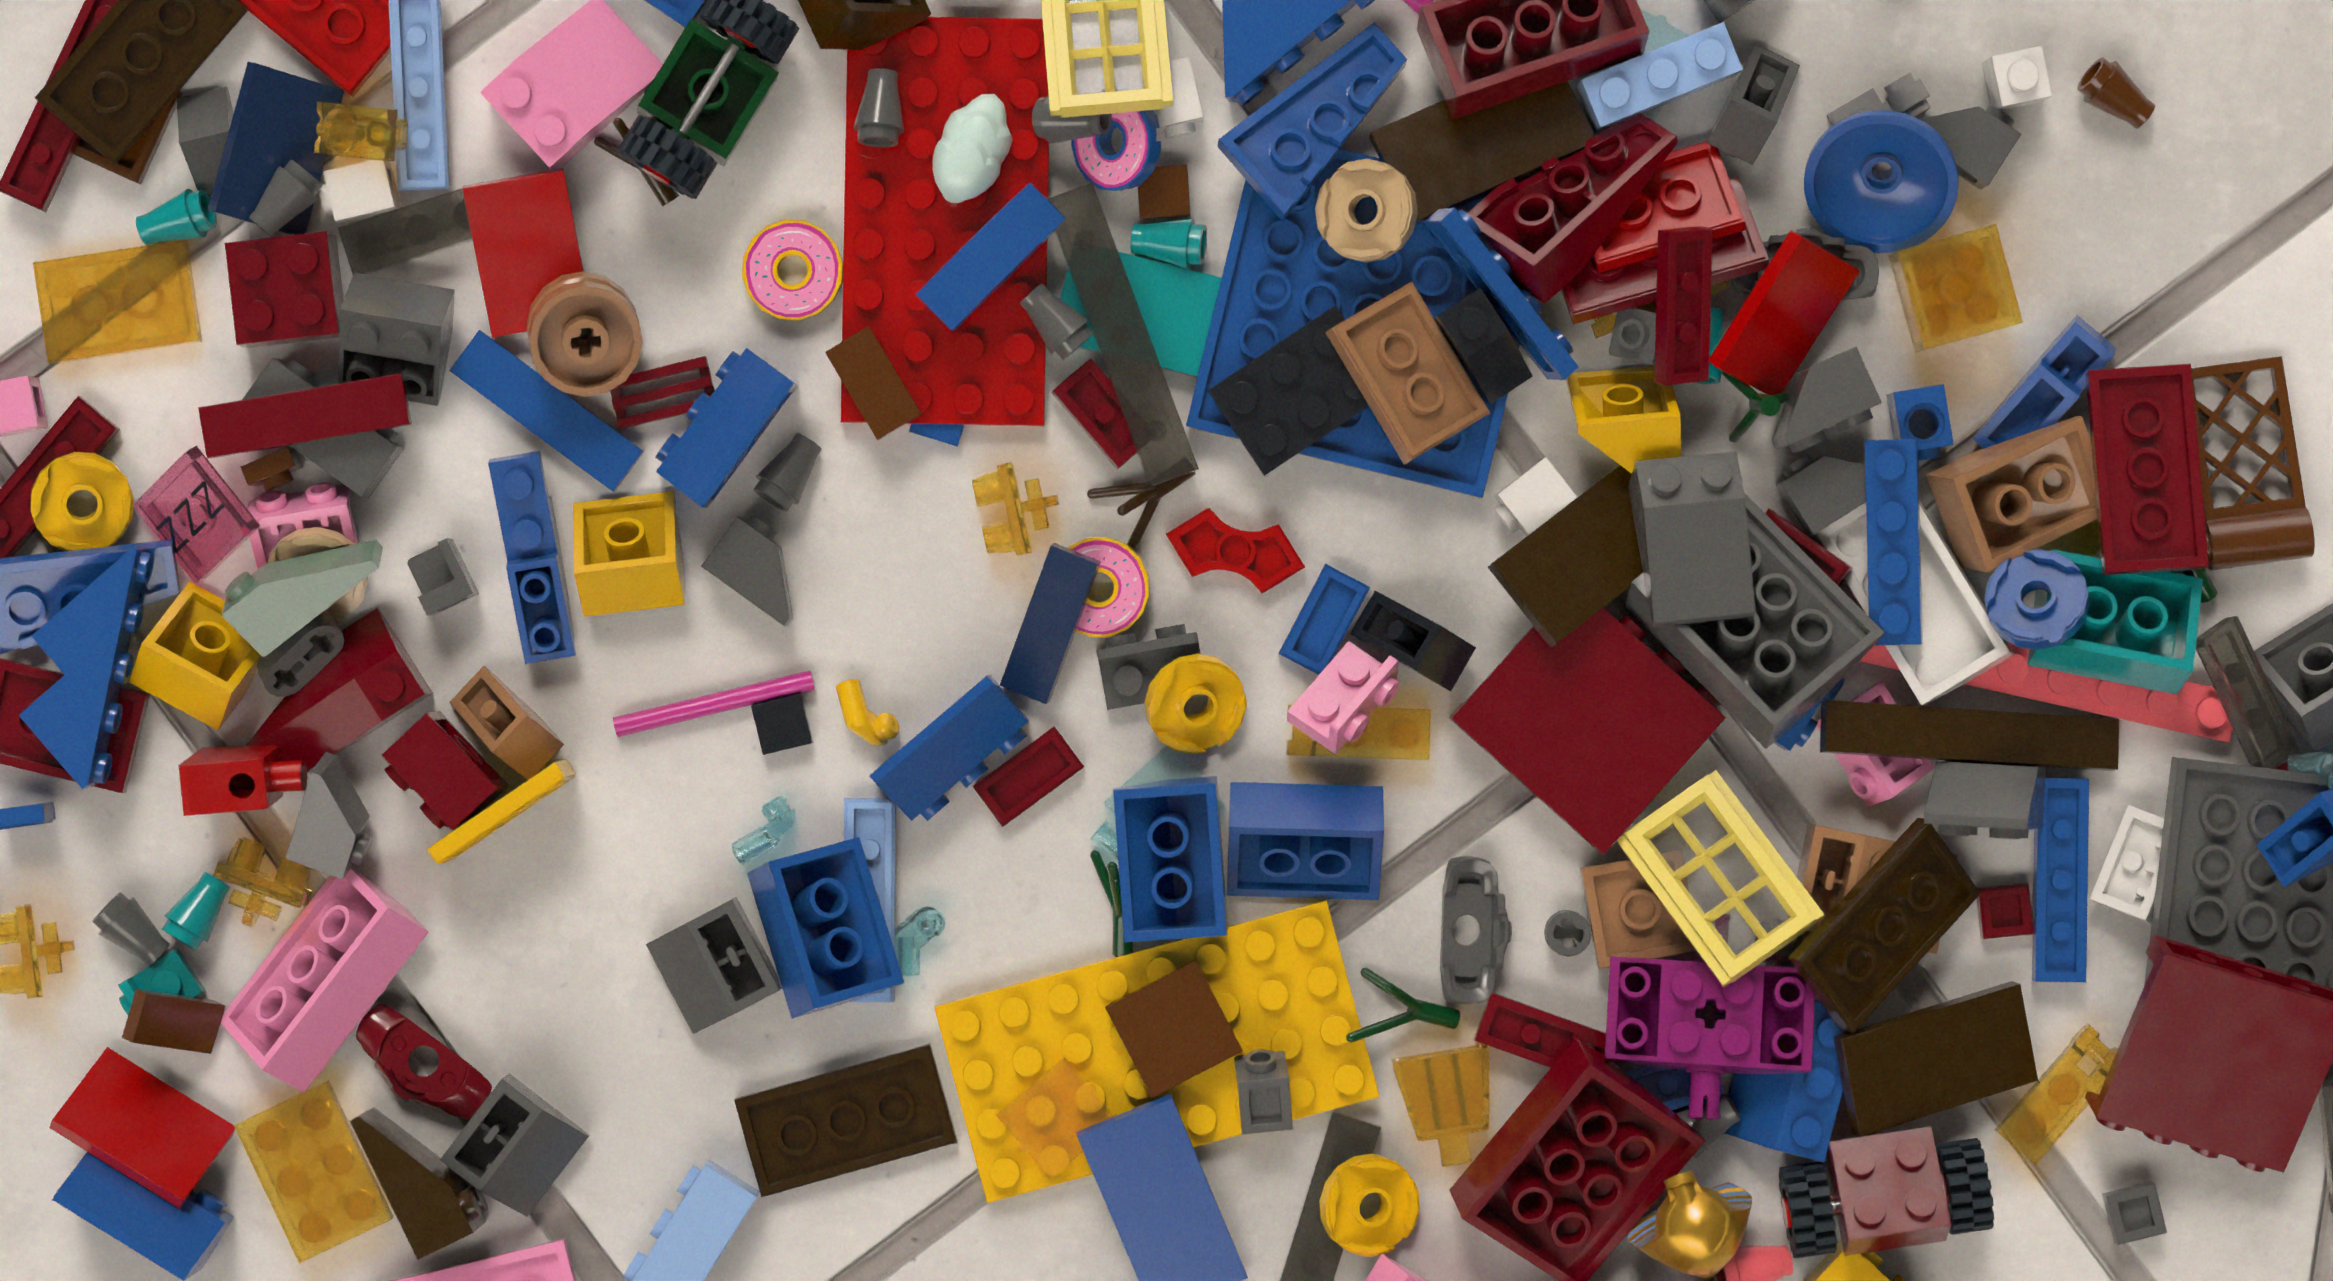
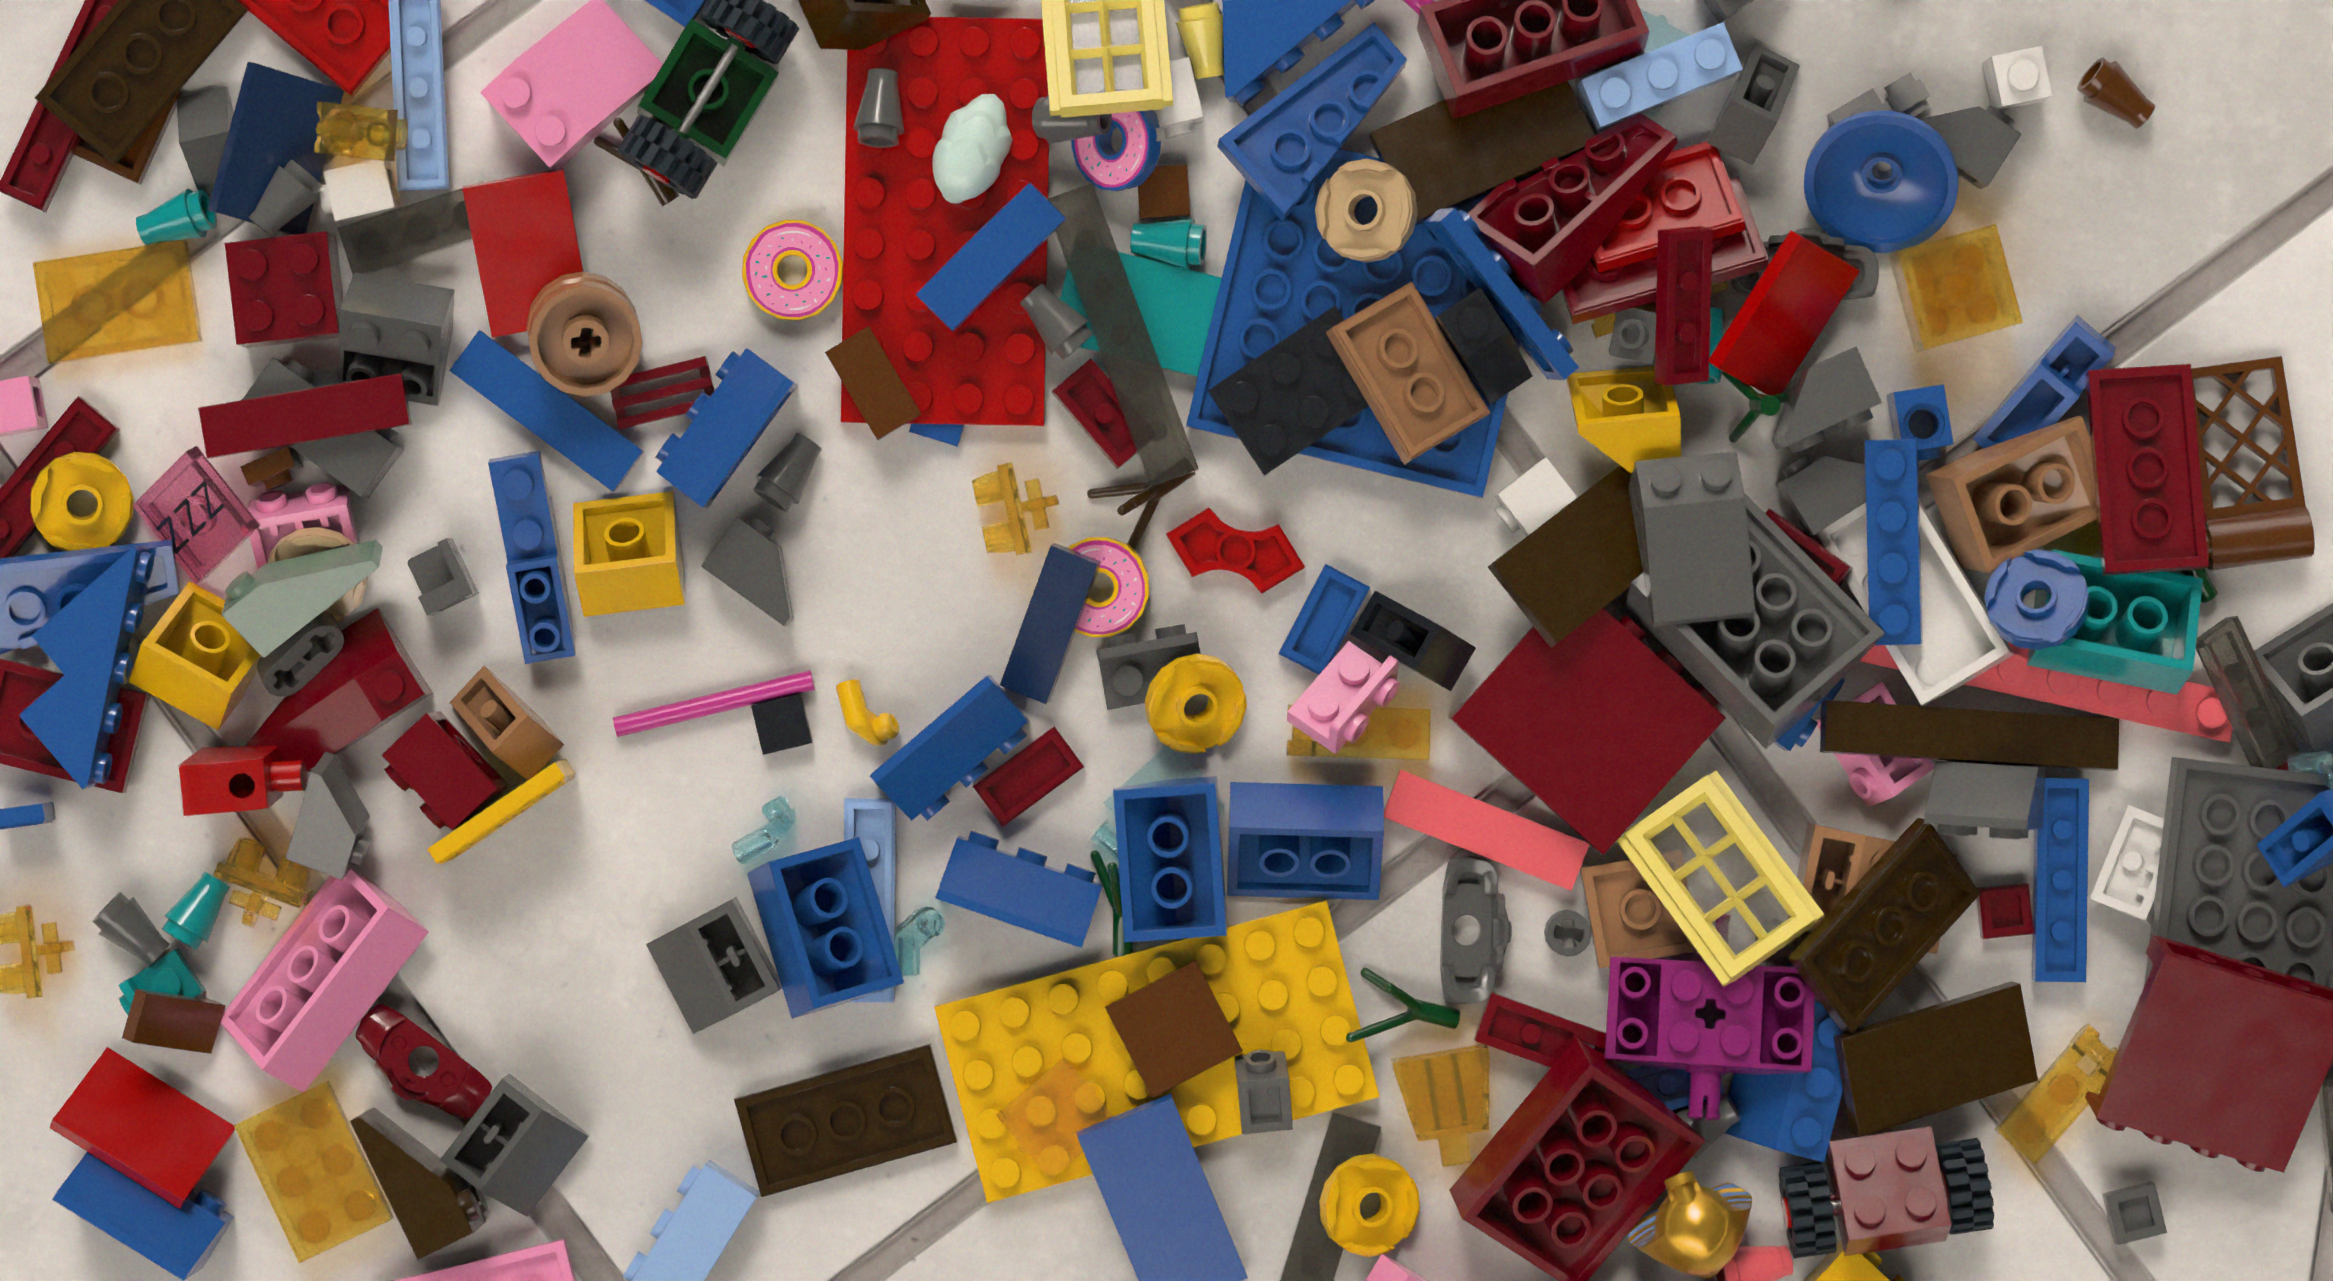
none -> blue slope [935,830,1103,948]
none -> light yellow cone [1175,2,1224,79]
none -> coral tile [1384,769,1590,891]

